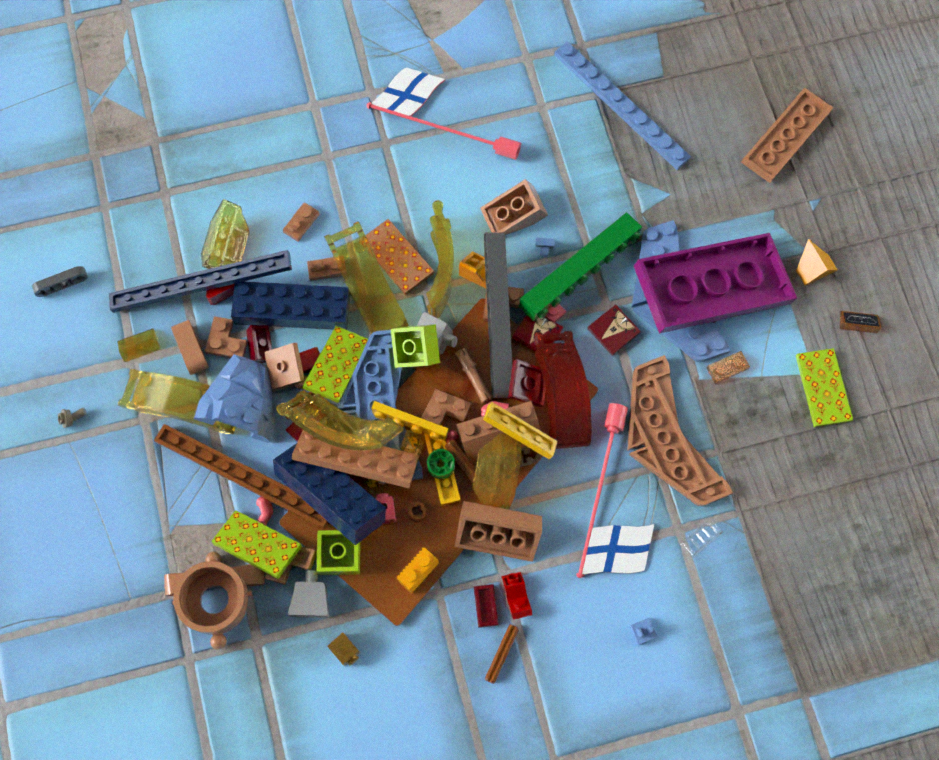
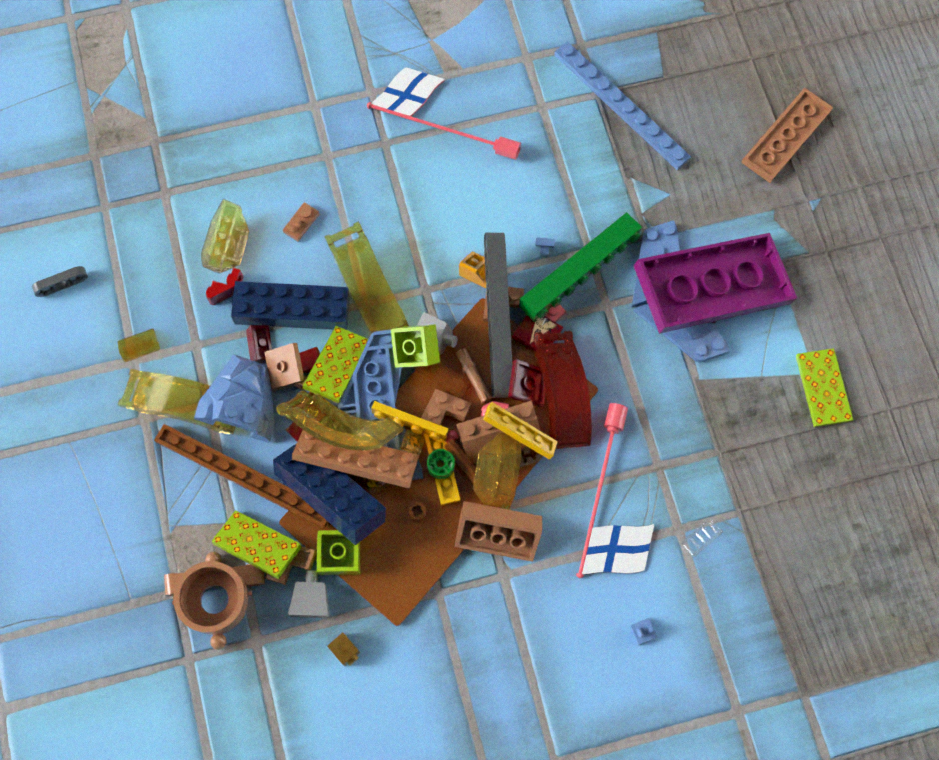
dark tan plate [58,408,87,428] -> none
dark blue plate [109,250,292,313] -> none
nougat beam [171,320,209,375] -> none
nougat plate [205,316,248,358] -> none
coral arm [256,497,273,526] -> none
nougat plate [307,256,347,281] -> none
nougat tile [359,219,434,295] -> none
coral brick [375,493,396,524] -> none
light orange brick [397,548,439,593] -> none
clear yellow windscreen [426,200,454,319] -> none
dark red tile [474,584,499,628] -> none
nougat slope [480,179,548,235] -> none
dark orange axle [485,624,519,684] -> none
red slope [501,572,533,620] -> none
dark red tile [587,304,641,356] -> none
nougat wing [627,355,733,506] -> none
clear orange plate [706,351,750,384] -> none
slope [796,239,838,286] -> none
slope [840,311,881,333] -> none

